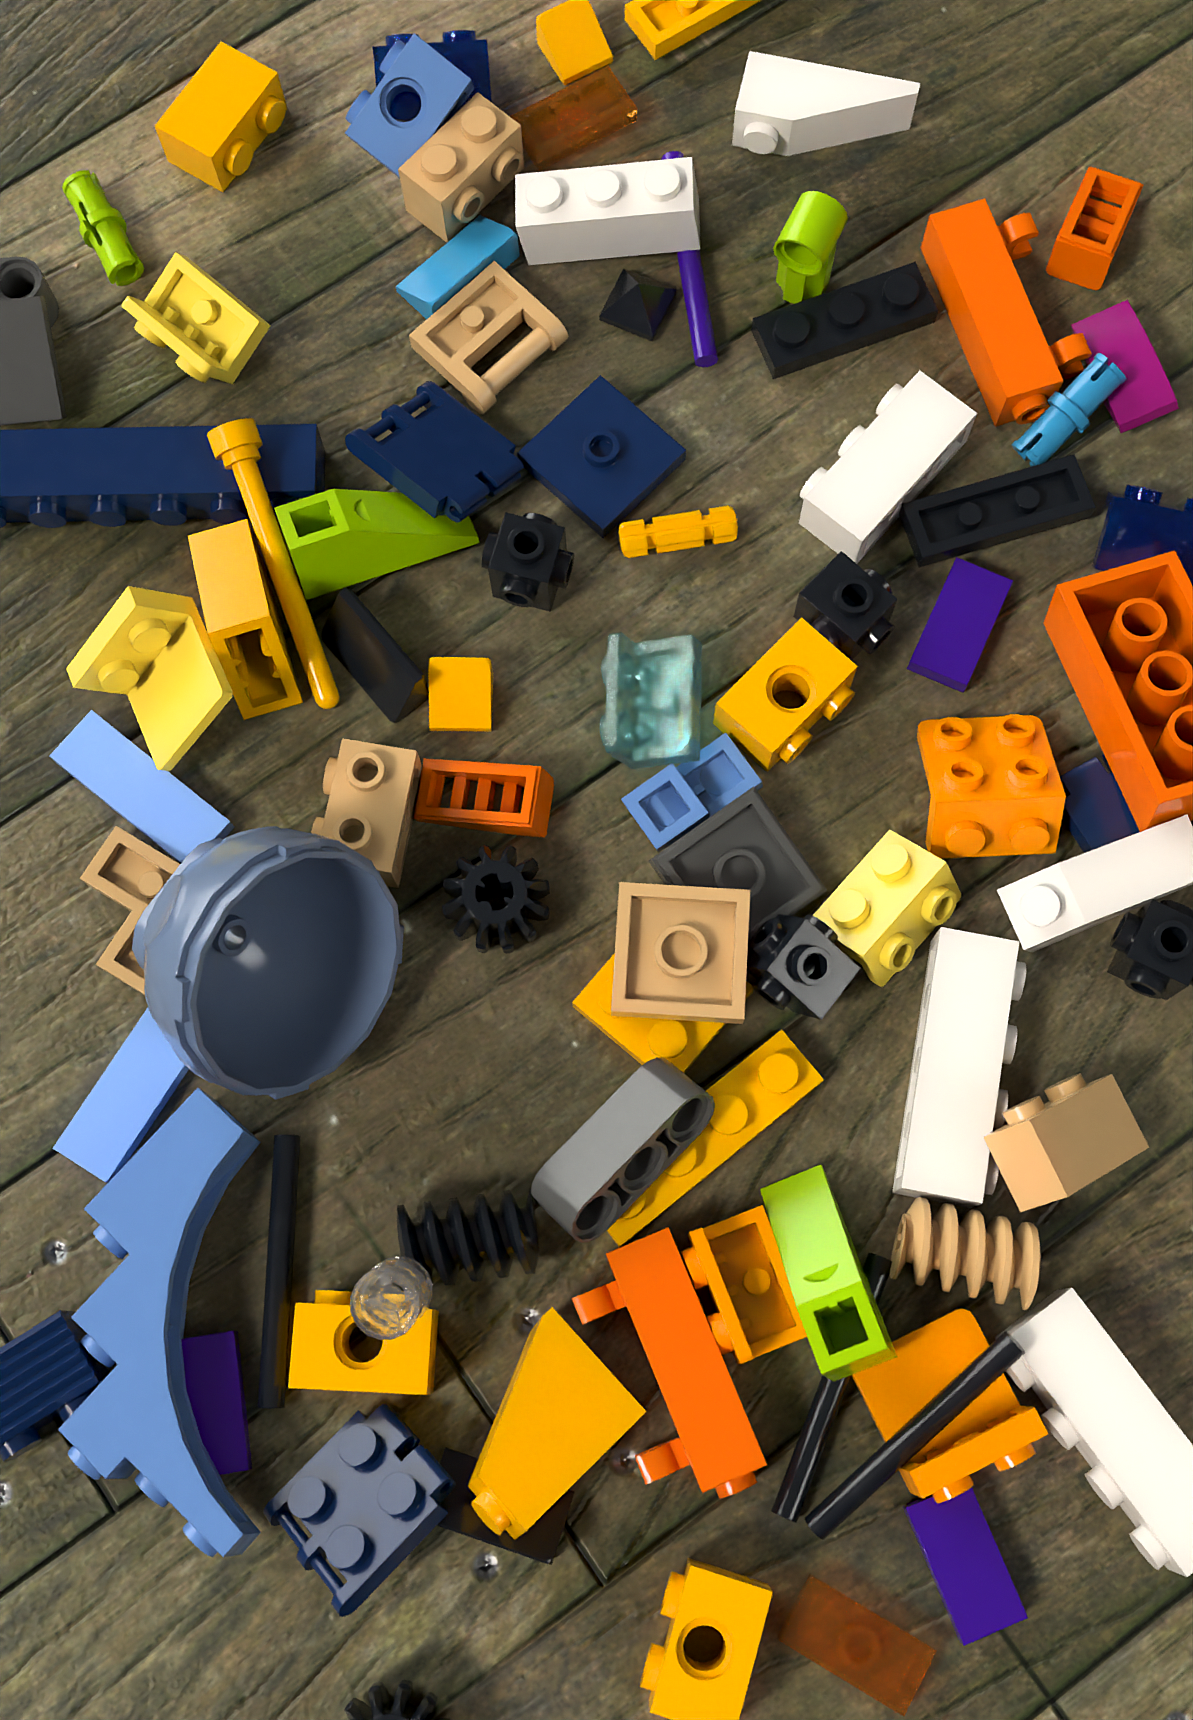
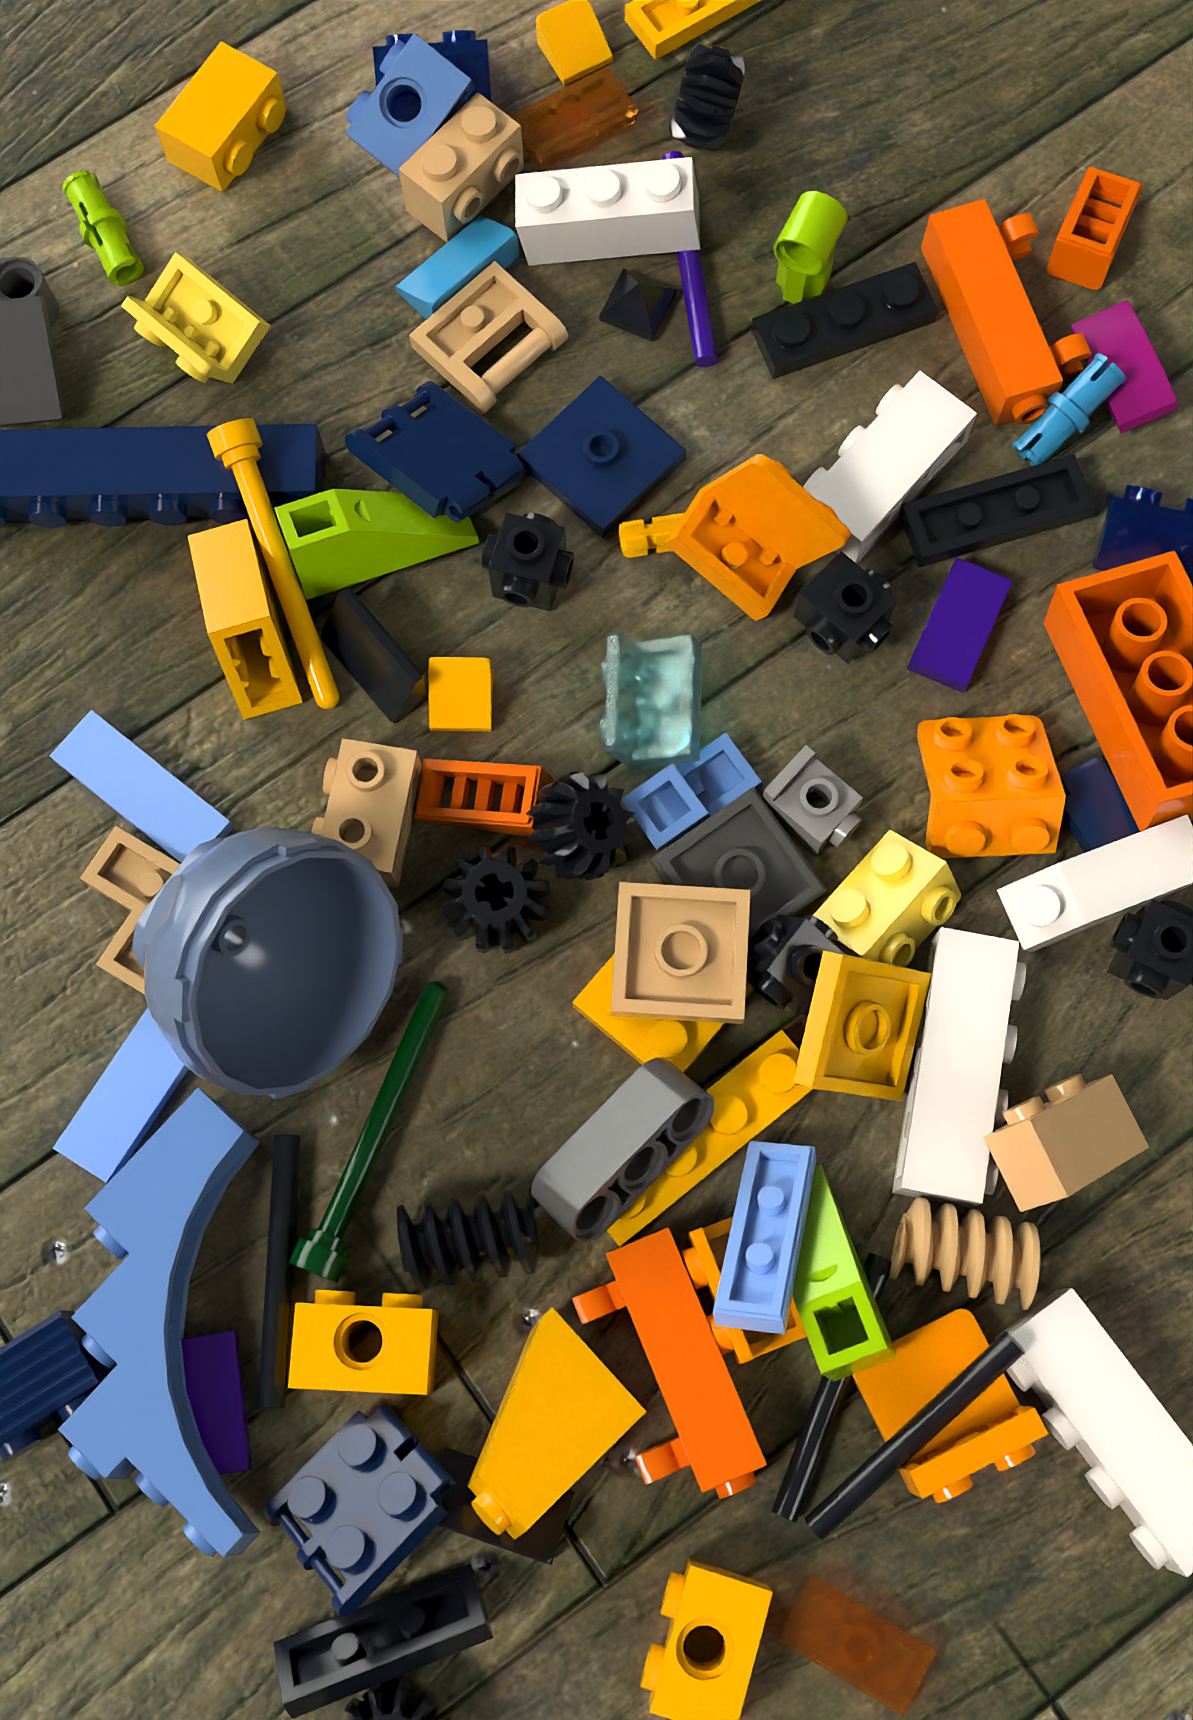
light yellow bracket [66,586,233,771] -> none
clear wheel [350,1257,433,1340] -> none
yellow brick [713,617,858,772] -> none
white slope [732,51,920,156] -> none
dark purple tile [903,1487,1028,1646] -> none
none -> black plate [273,1563,493,1719]
none -> dark green piece [289,981,449,1283]
none -> black gear [526,771,637,881]
none -> light orange bracket [665,454,851,621]
none -> black gear [669,44,746,151]
none -> light blue tile [713,1140,817,1334]
none -> light grey brick [762,745,863,856]
none -> yellow plate [793,950,931,1101]

